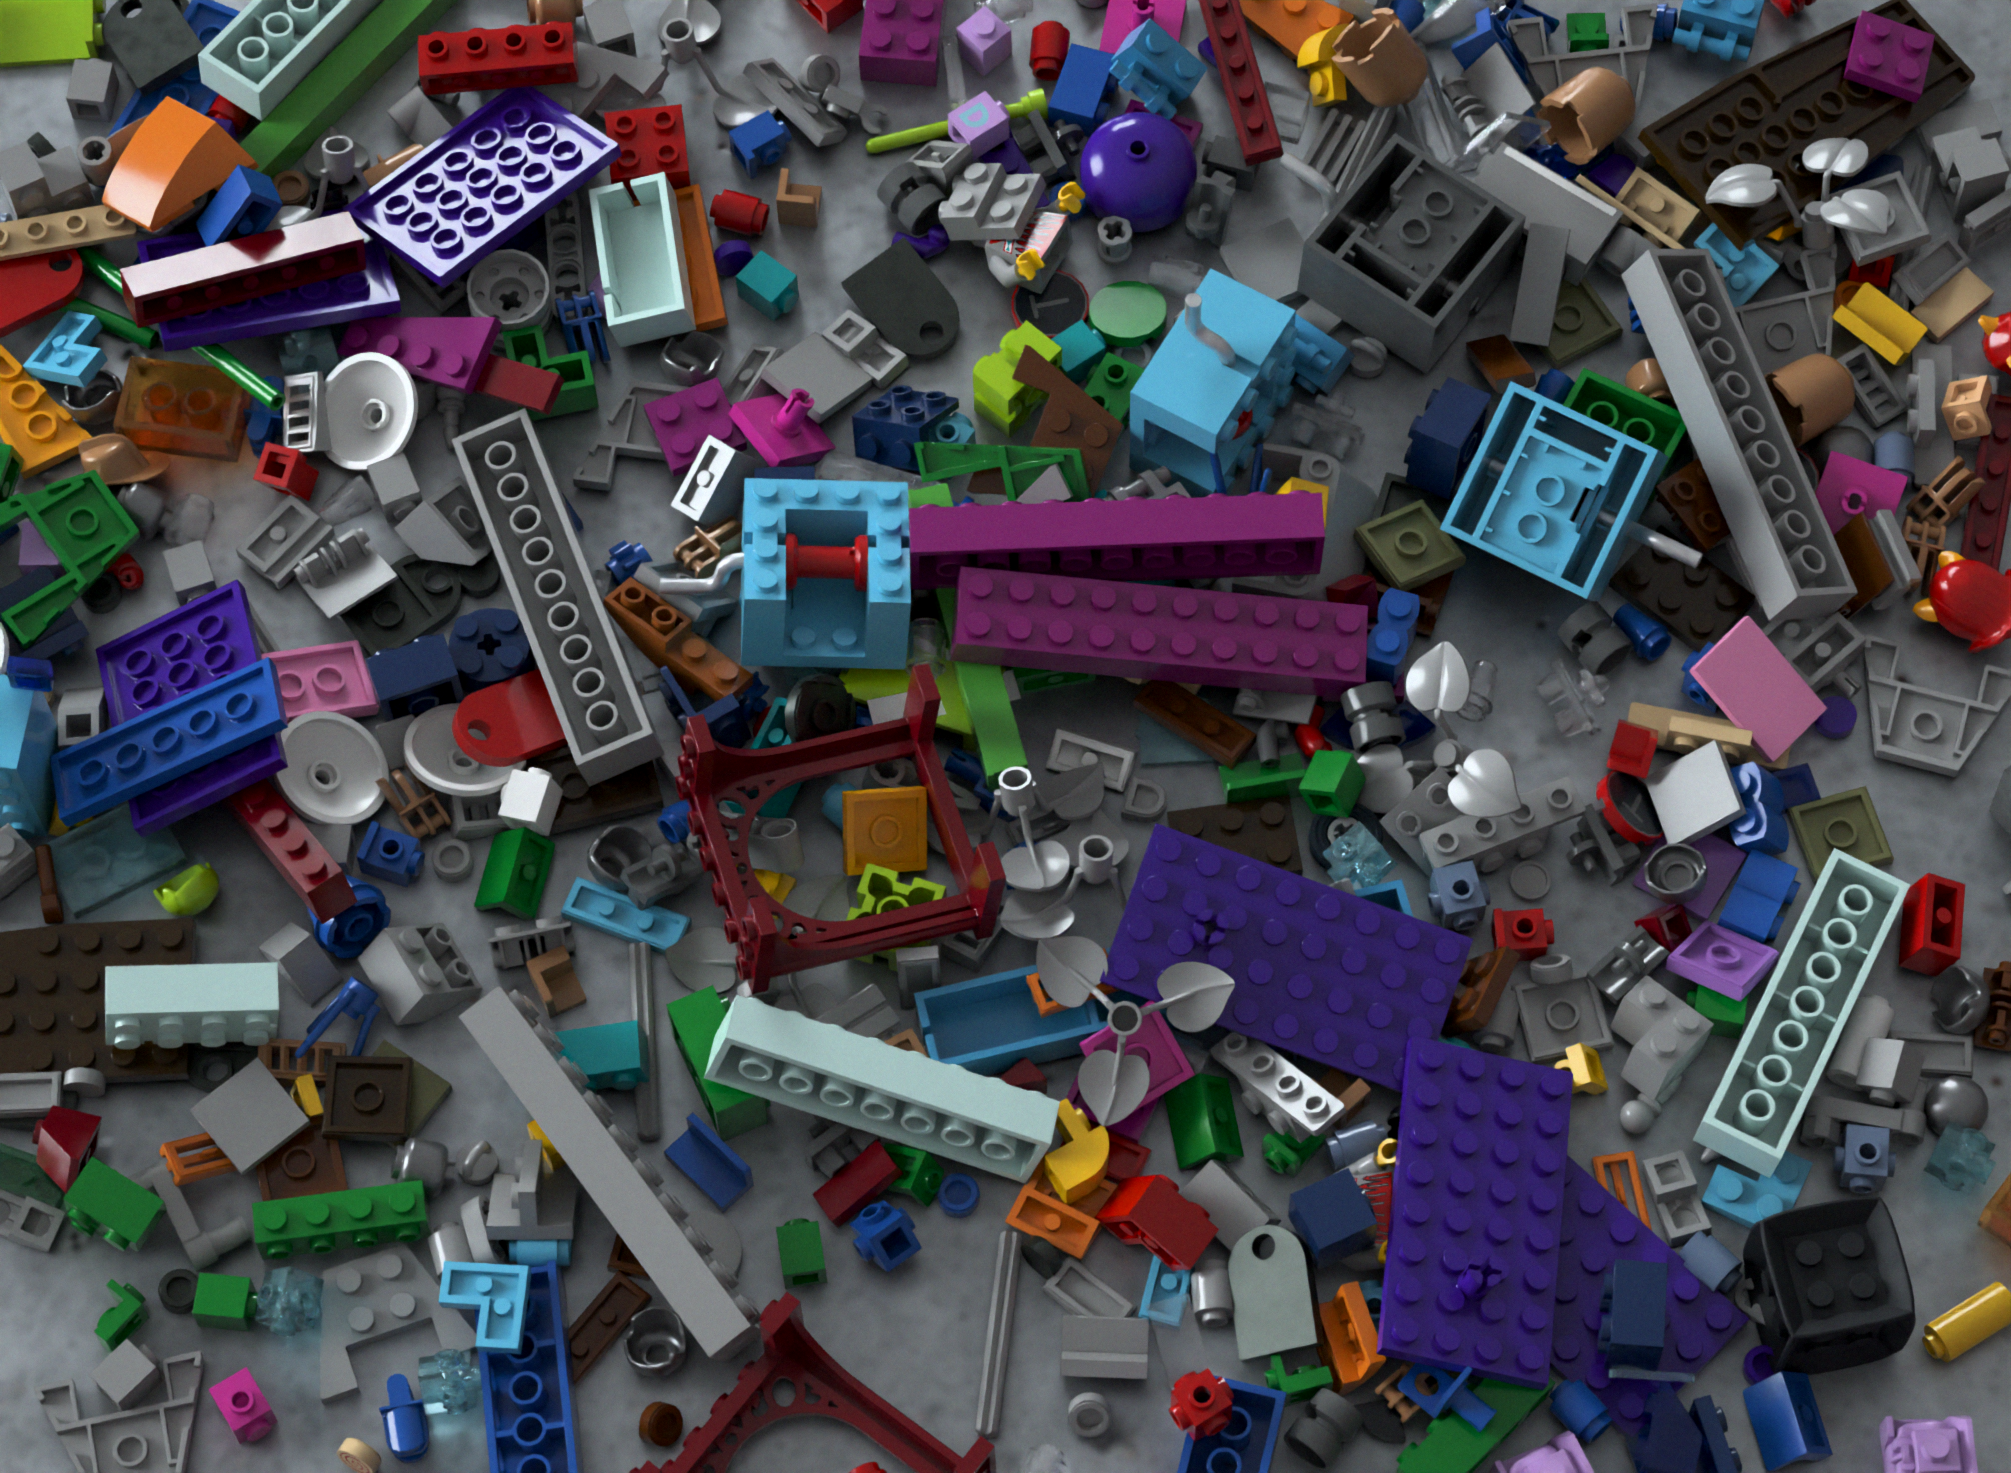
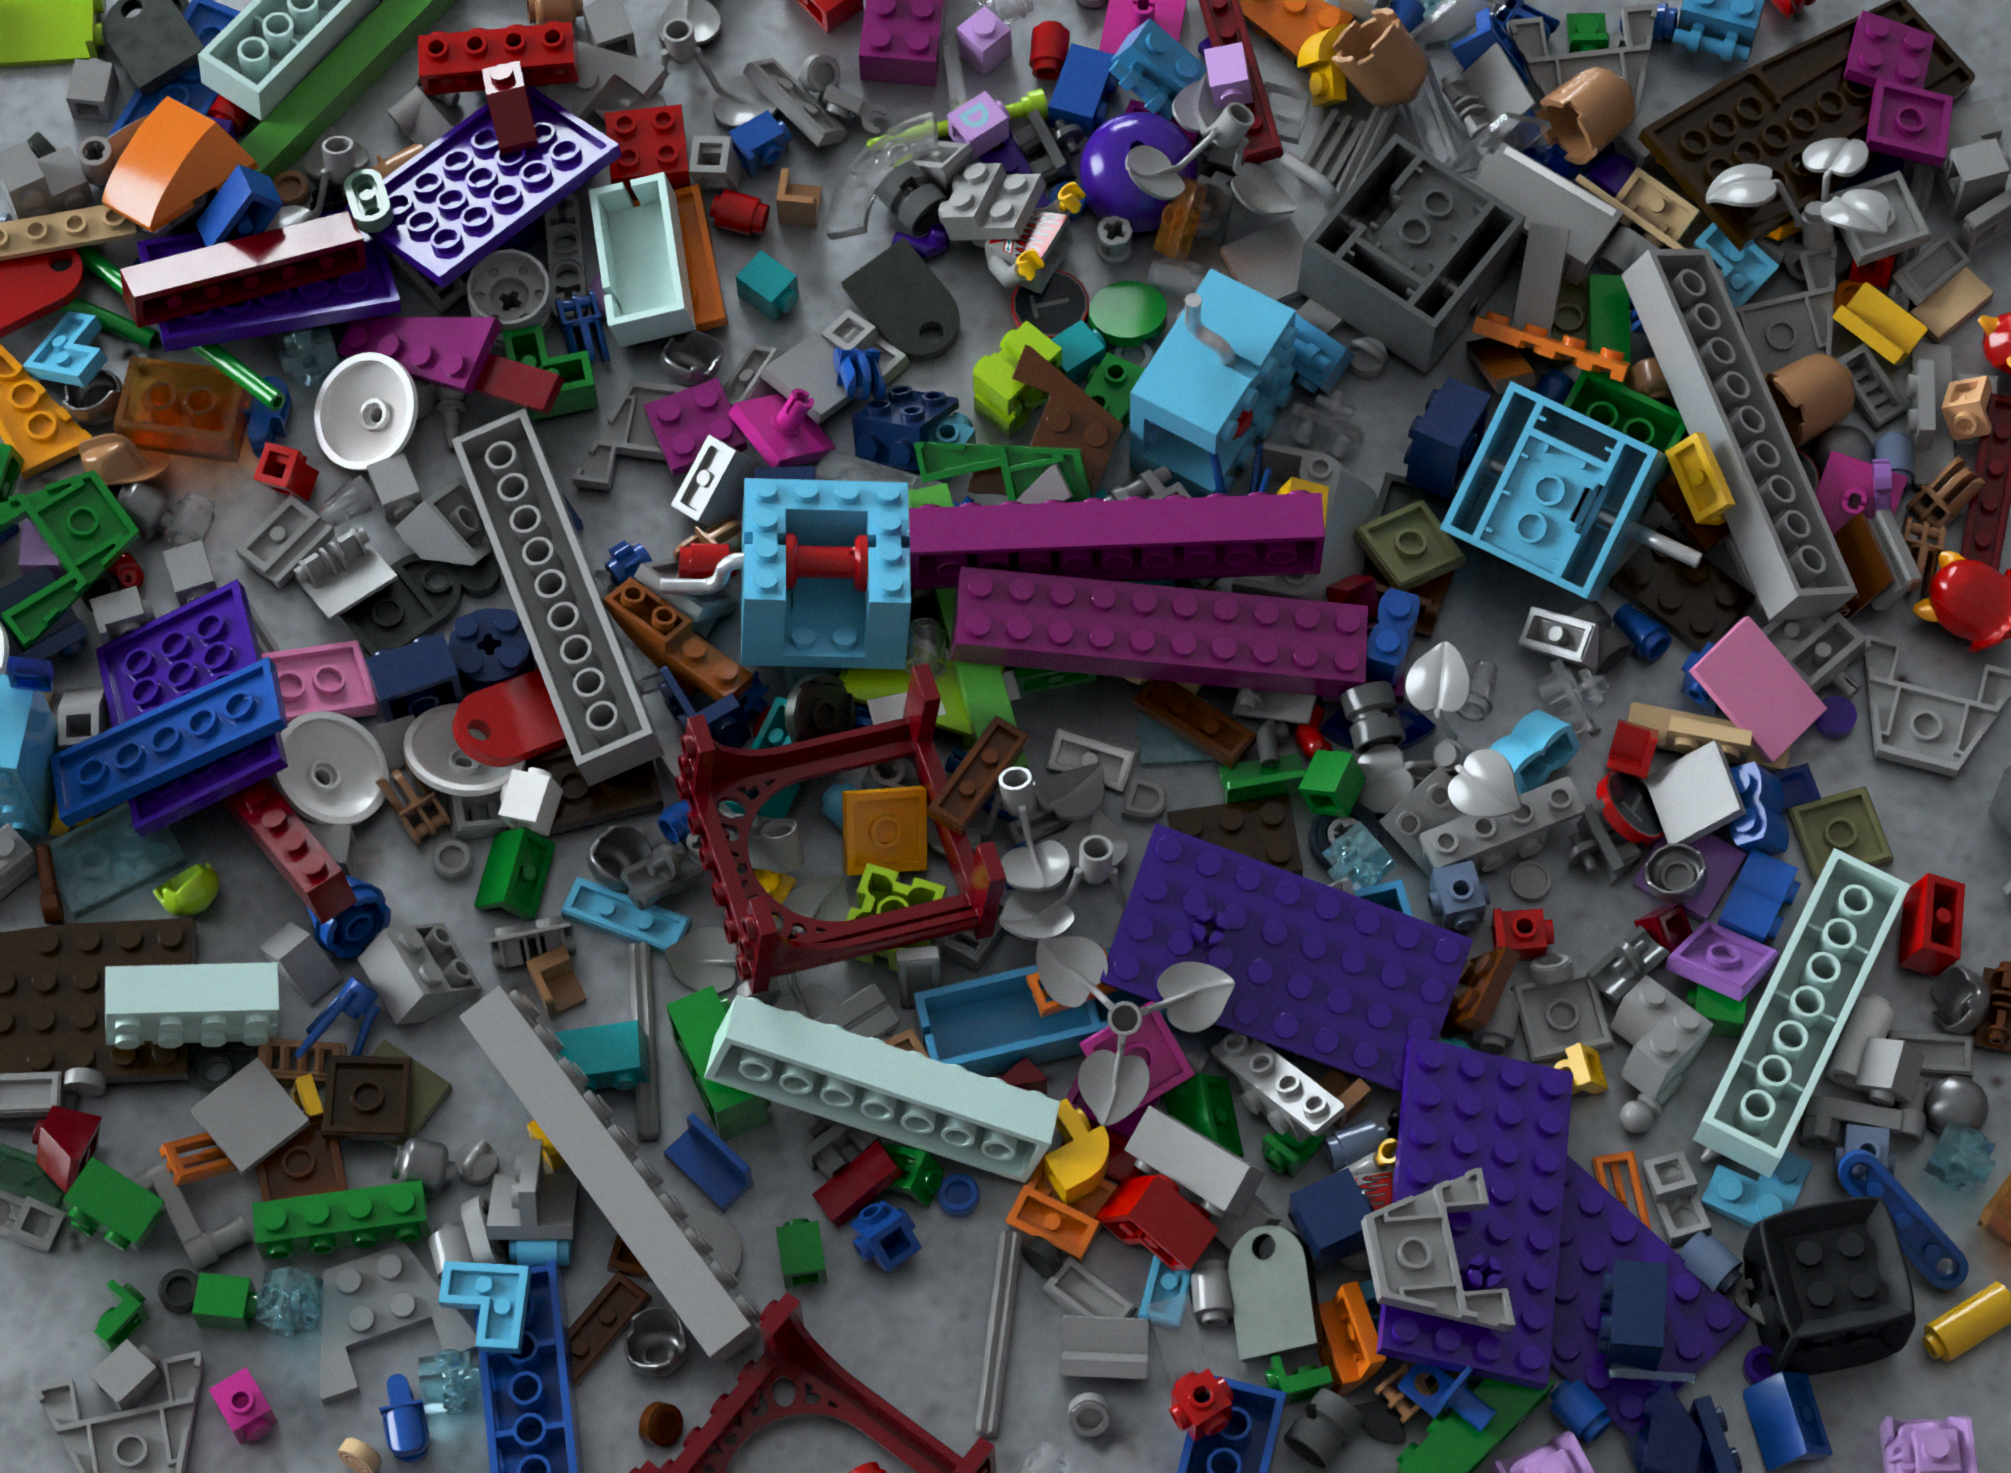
light grey slope [283,371,332,455] -> none
blue brick [356,821,425,888] -> none
dark purple tile [713,240,754,276] -> none
none -> light grey brick [89,586,156,645]
none -> sand green plate [344,169,394,233]
none -> dark red slope [482,60,539,155]
none -> red brick [679,543,737,585]
none -> light grey brick [689,135,742,190]
none -> clear tile [826,111,939,240]
none -> blue arm [833,348,886,400]
none -> reddish brown tile [927,715,1031,836]
none -> light grey brick [1124,1105,1266,1218]
none -> light grey plant [1125,78,1298,216]
none -> clear orange plate [1153,174,1208,262]
none -> lavender brick [1204,42,1253,110]
none -> light grey wing [1361,1167,1516,1332]
none -> orange wing [1471,311,1631,382]
none -> medium azure brick [1489,710,1580,795]
none -> light grey slope [1518,606,1599,670]
none -> green tile [1587,274,1631,387]
none -> yellow panel [1665,432,1736,525]
none -> blue plate [1838,1150,1969,1289]
none -> magenta plate [1866,79,1954,167]
none -> medium lavender bar [1872,459,1892,516]

